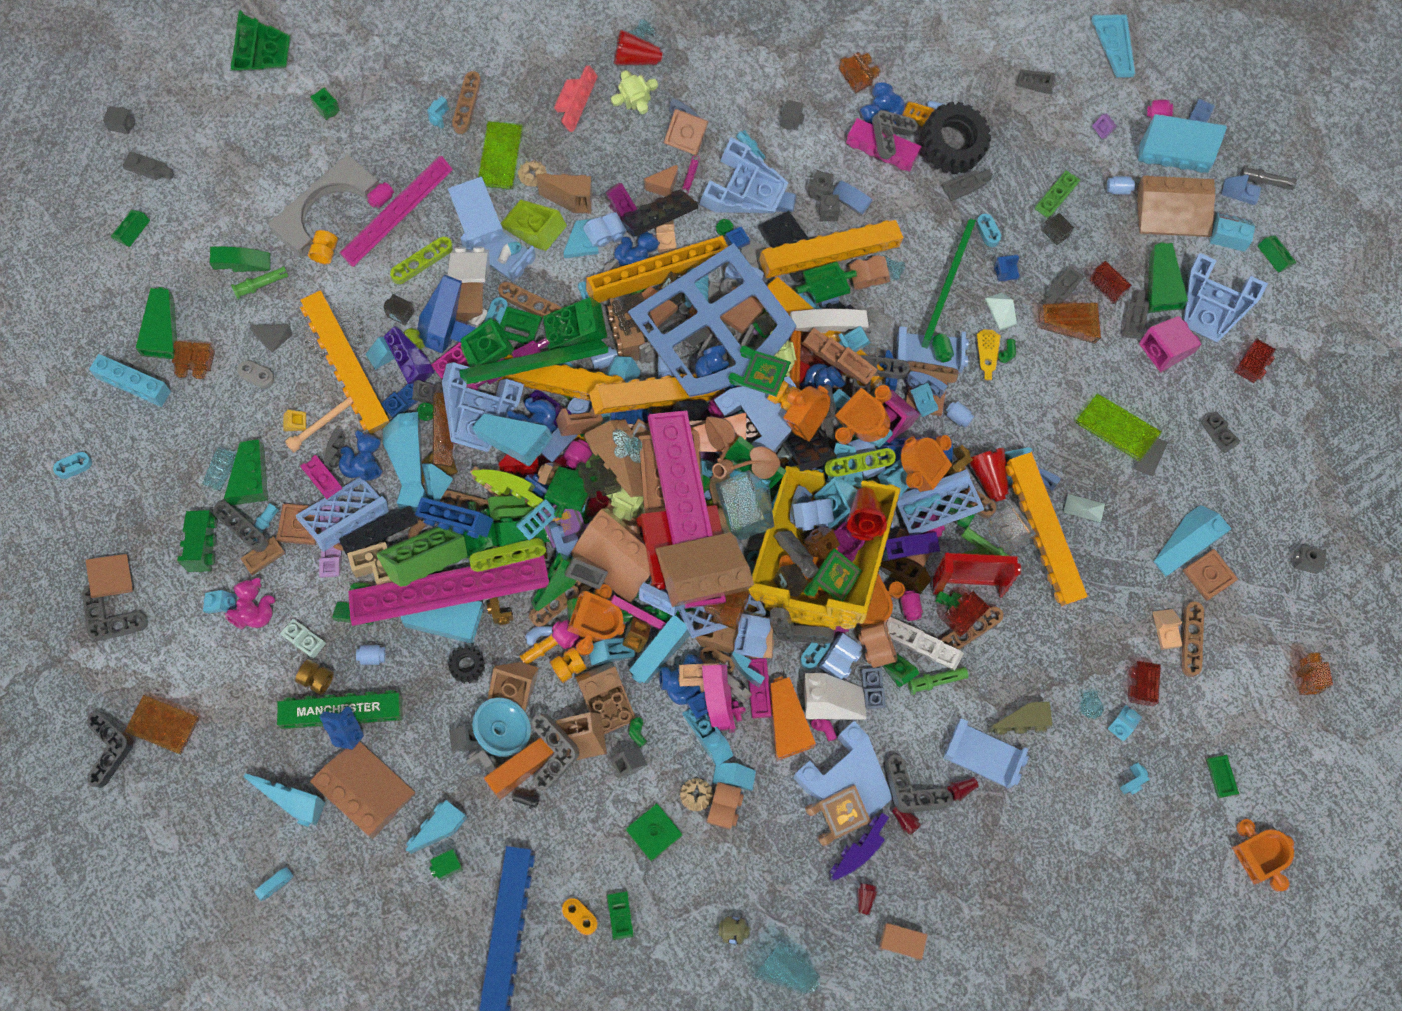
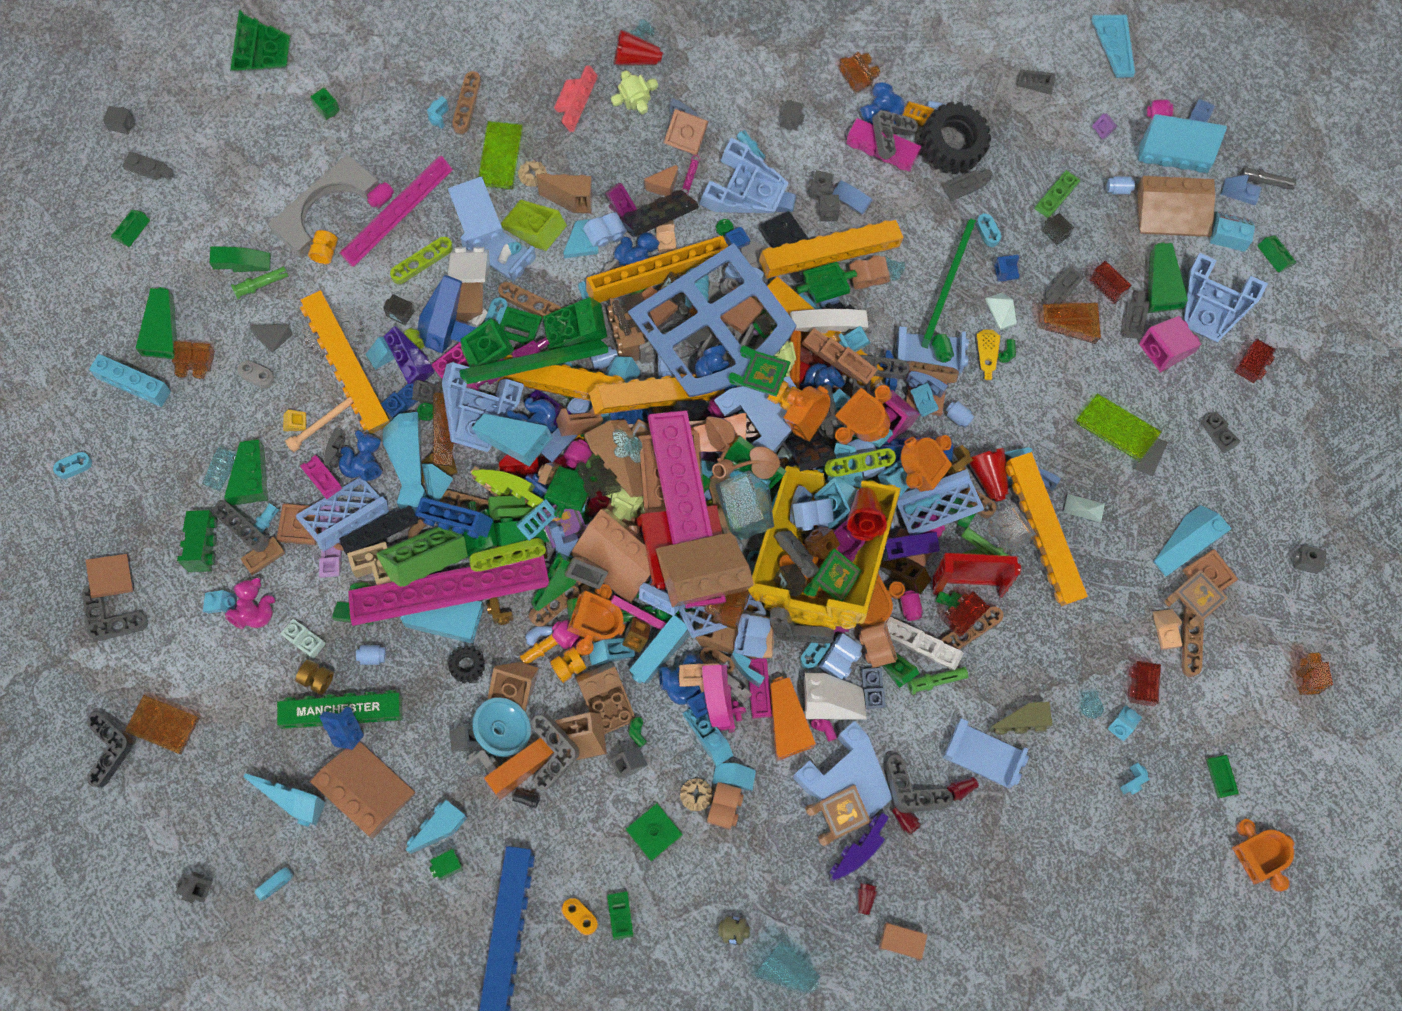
none -> dark grey brick [175,871,212,904]
none -> medium nougat flag [1164,570,1228,630]

